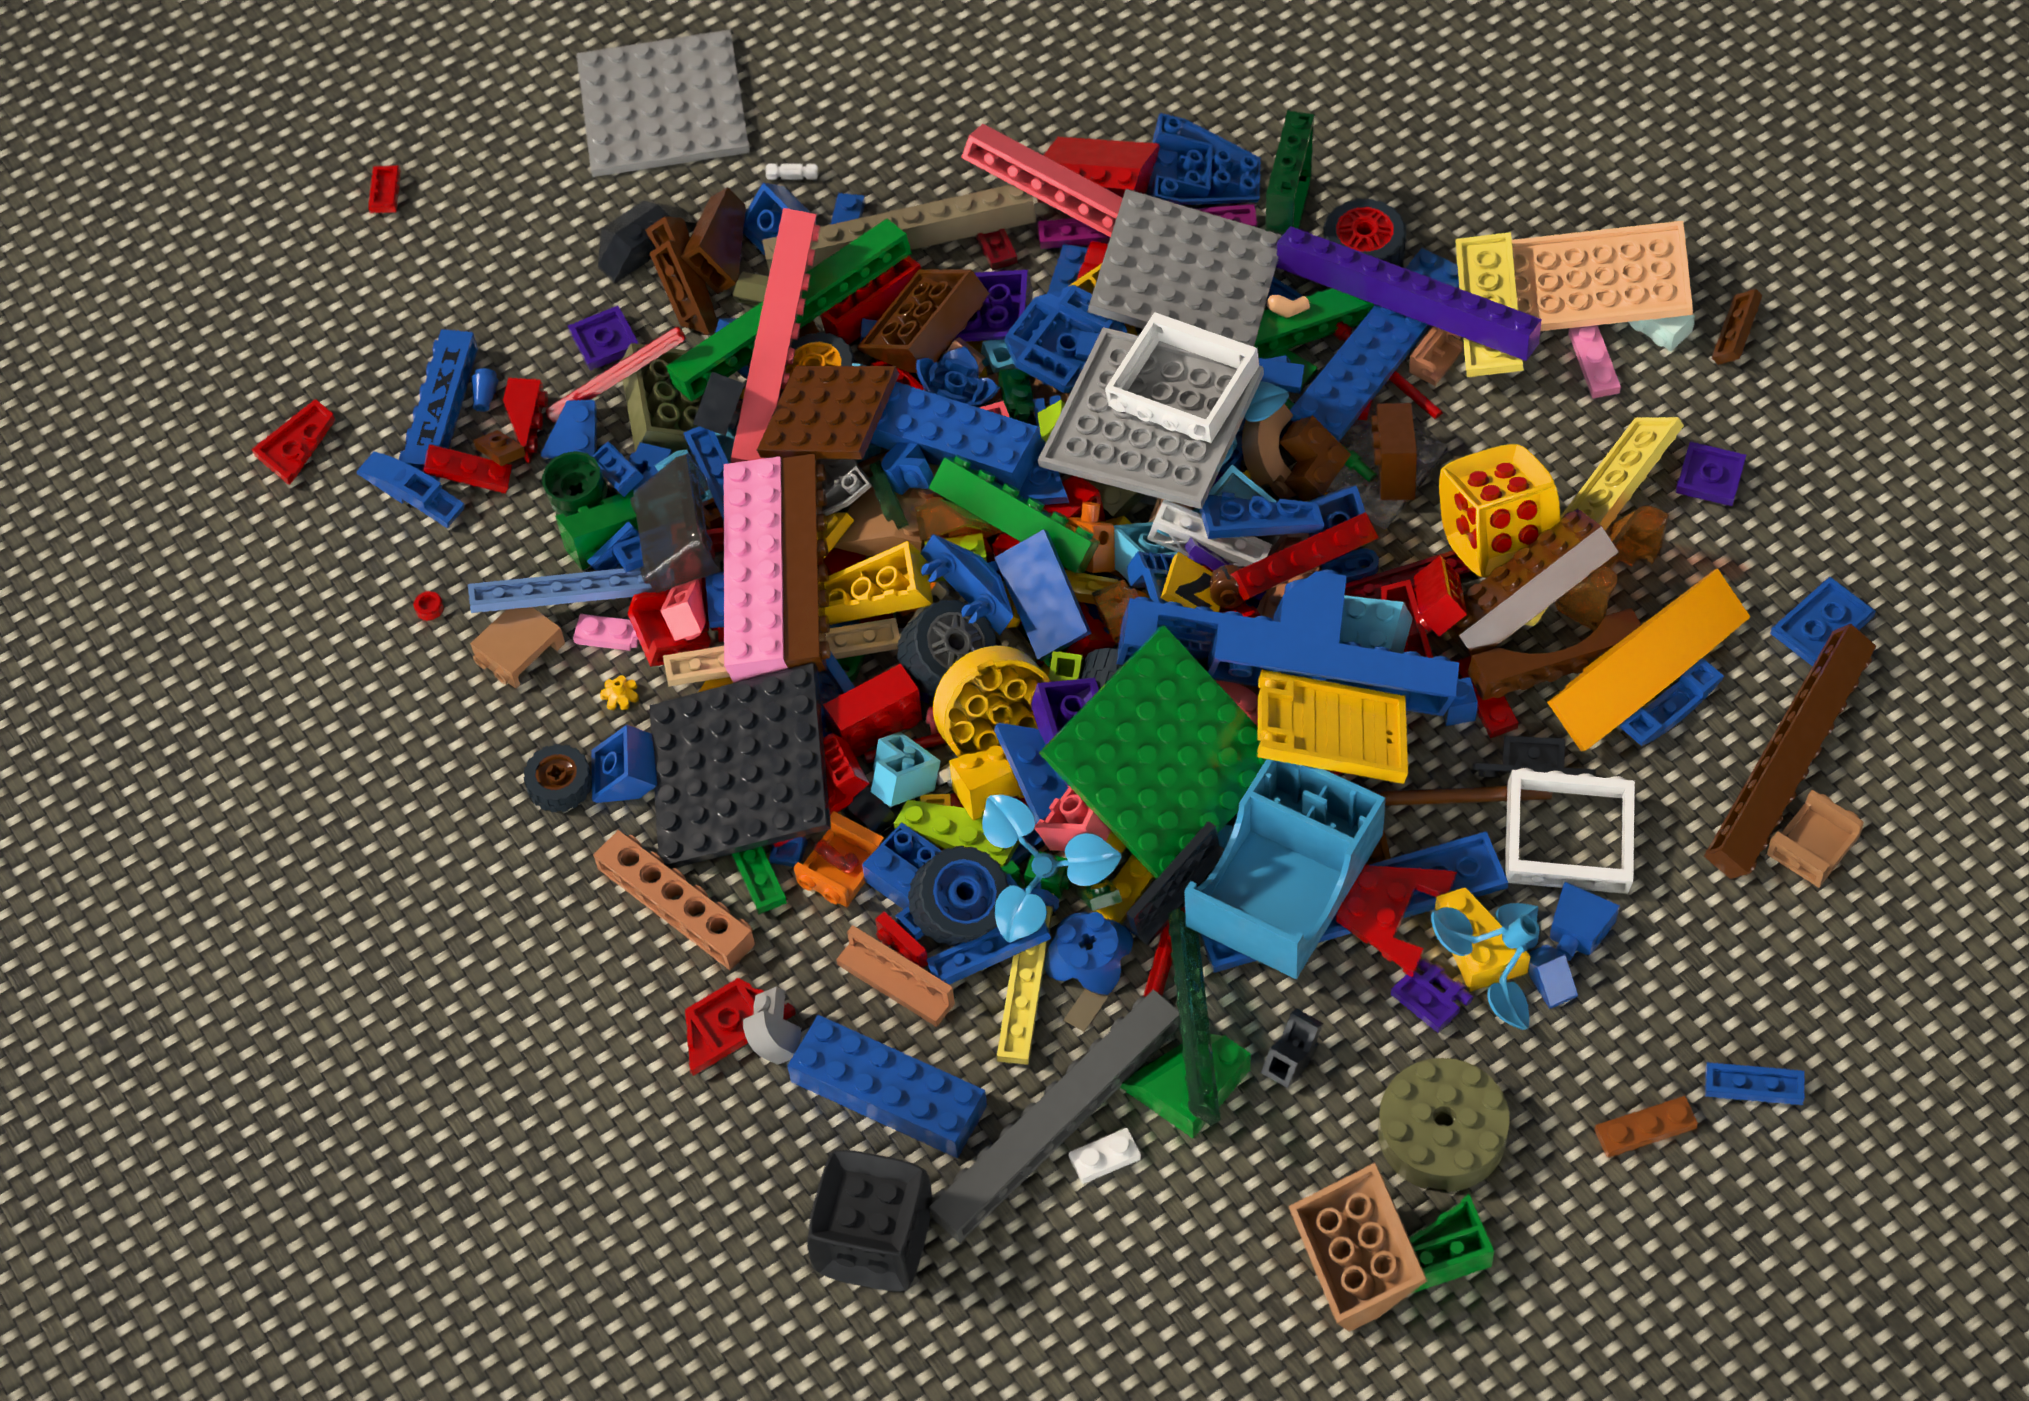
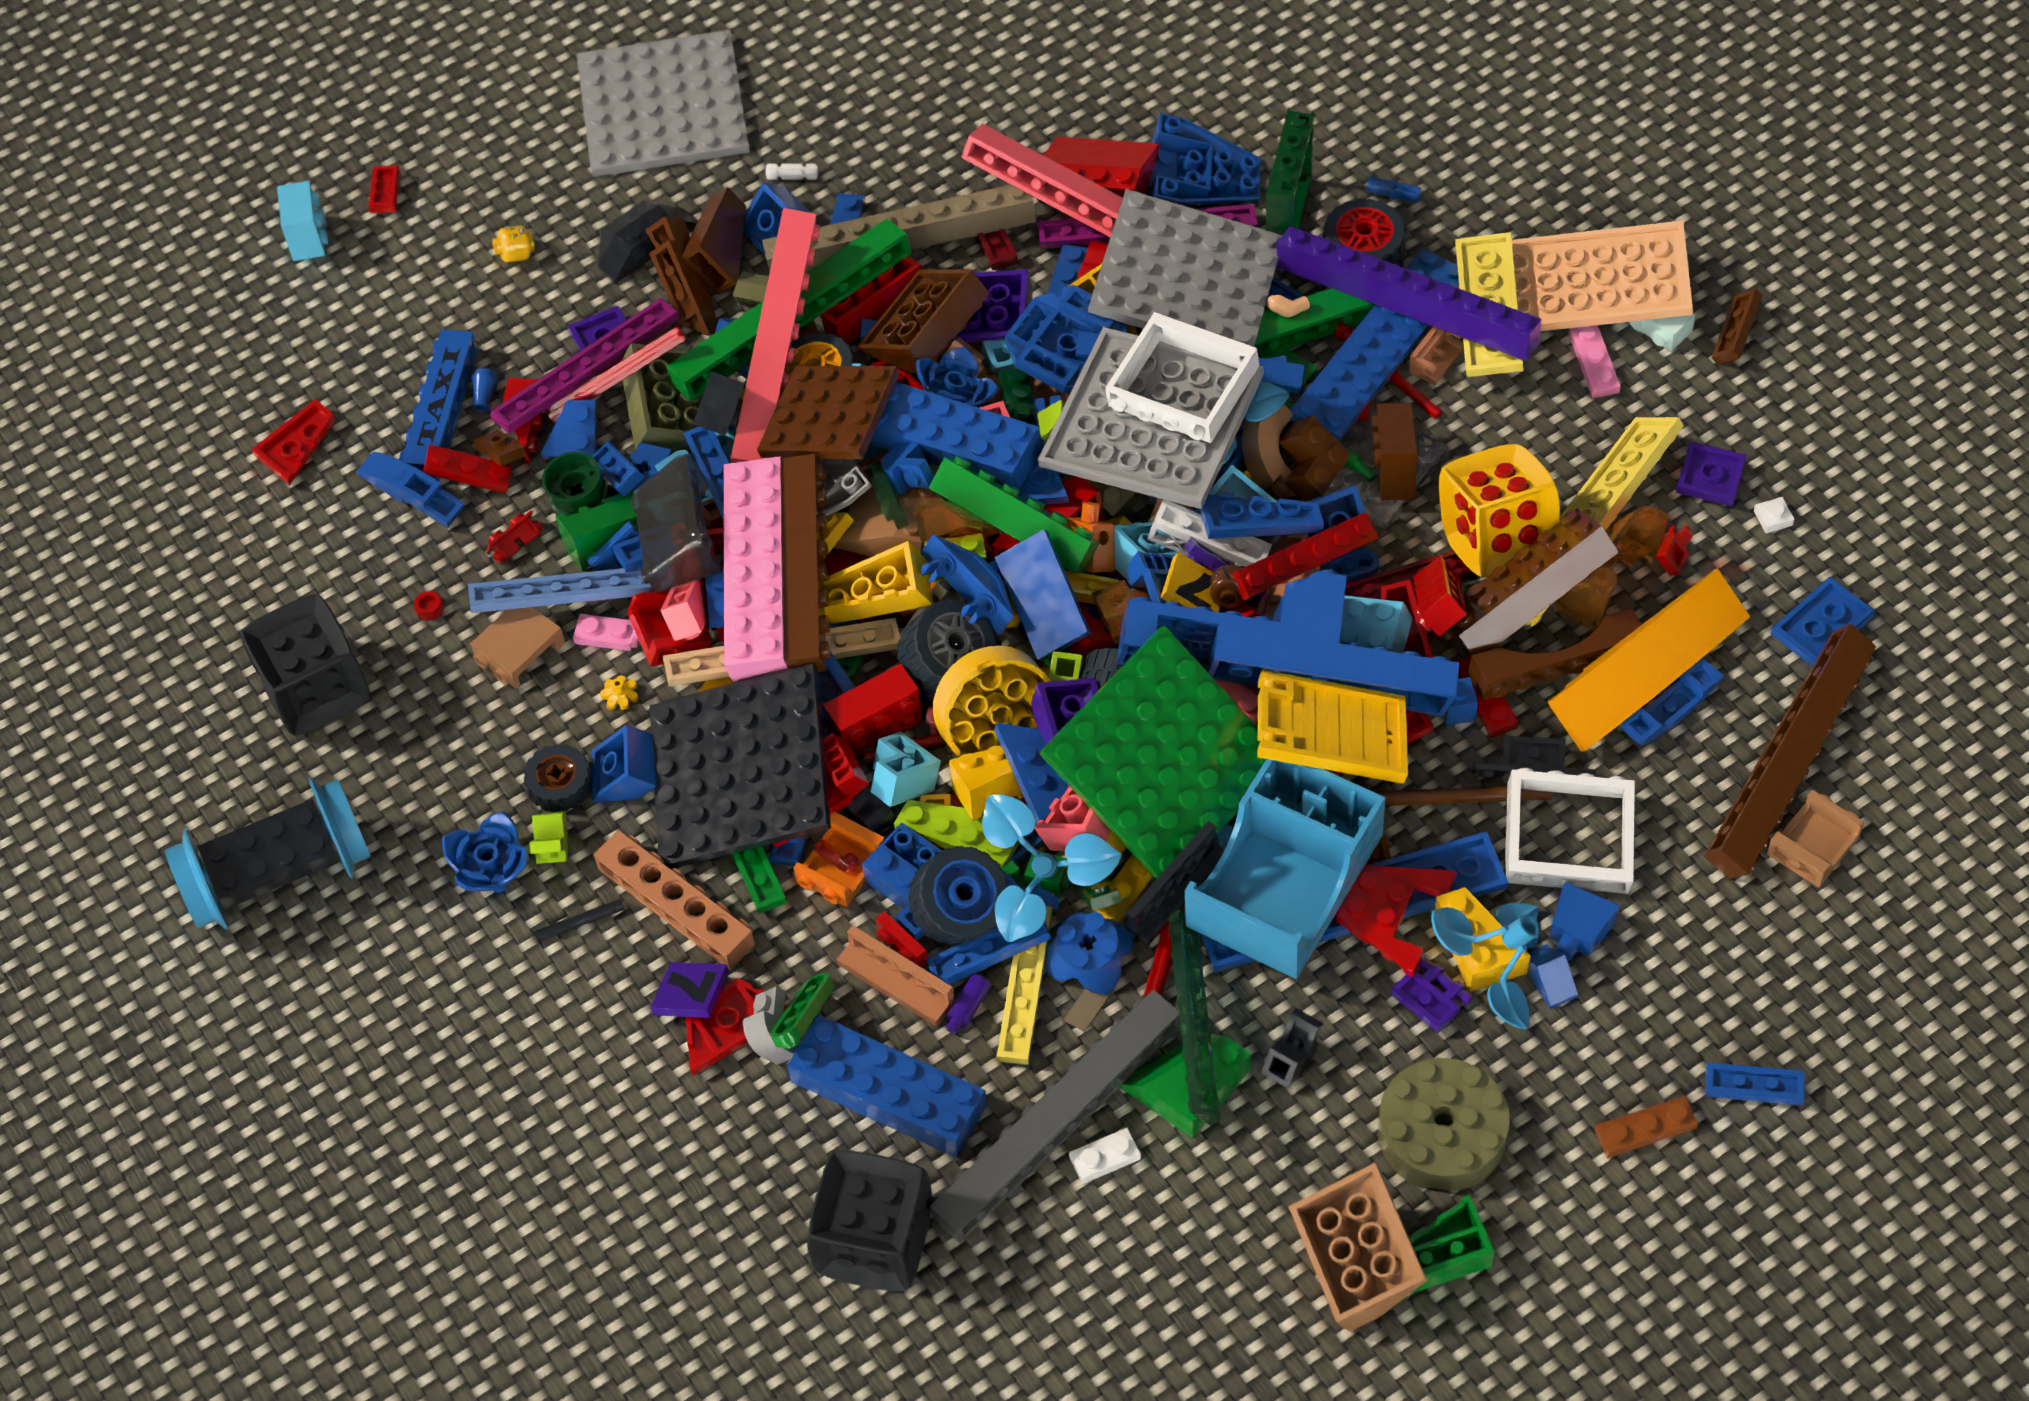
none -> black brick [165,777,371,930]
none -> black piece [241,594,370,736]
none -> medium azure brick [277,181,329,261]
none -> blue brick [442,811,529,893]
none -> red hinge [485,510,543,563]
none -> magenta tile [490,297,680,434]
none -> yellow head [493,225,534,263]
none -> lime brick [530,811,568,864]
none -> black bar [534,898,625,942]
none -> dark purple tile [650,962,730,1018]
none -> green plate [770,972,835,1049]
none -> dark purple cylinder [946,975,991,1034]
none -> blue axle [1366,176,1422,203]
none -> red plate [1406,711,1434,744]
none -> red plate [1655,524,1693,576]
none -> white plate [1754,497,1794,533]

